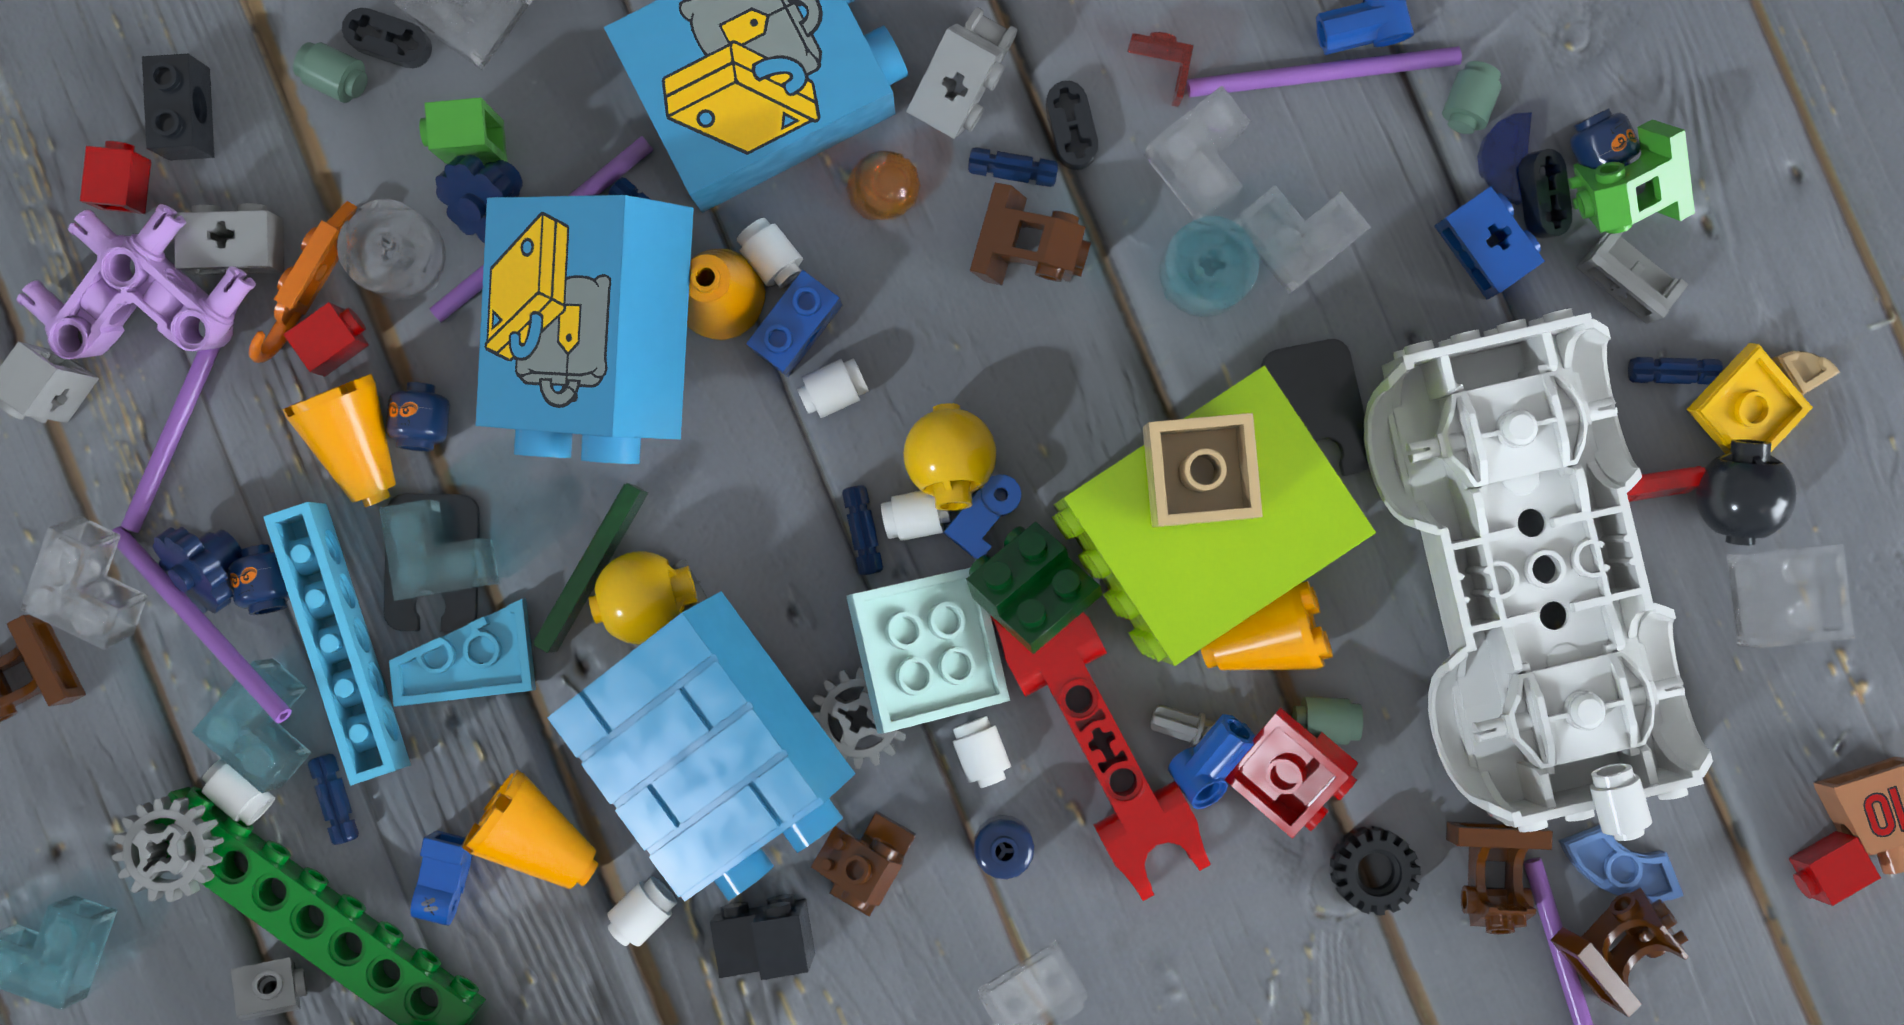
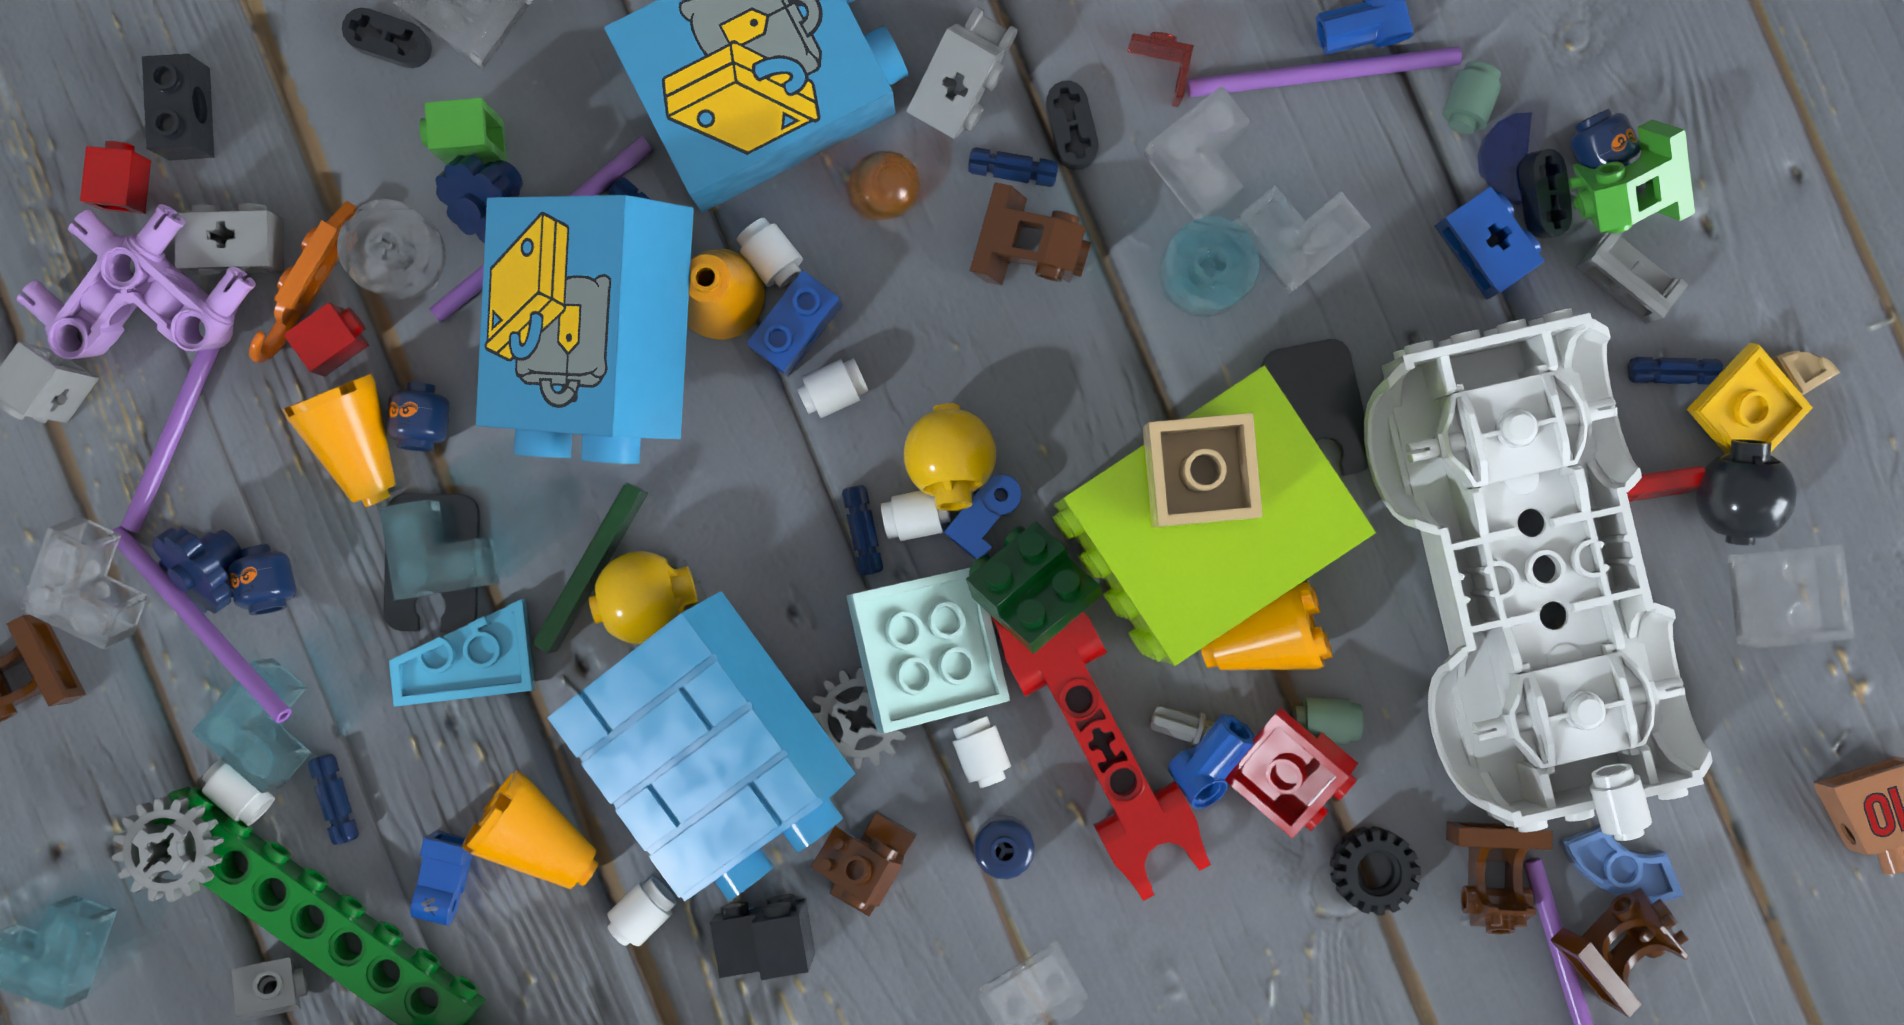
medium azure brick [263,502,411,786] -> none
sand green brick [293,42,368,103] -> none
red brick [1789,831,1881,906] -> none

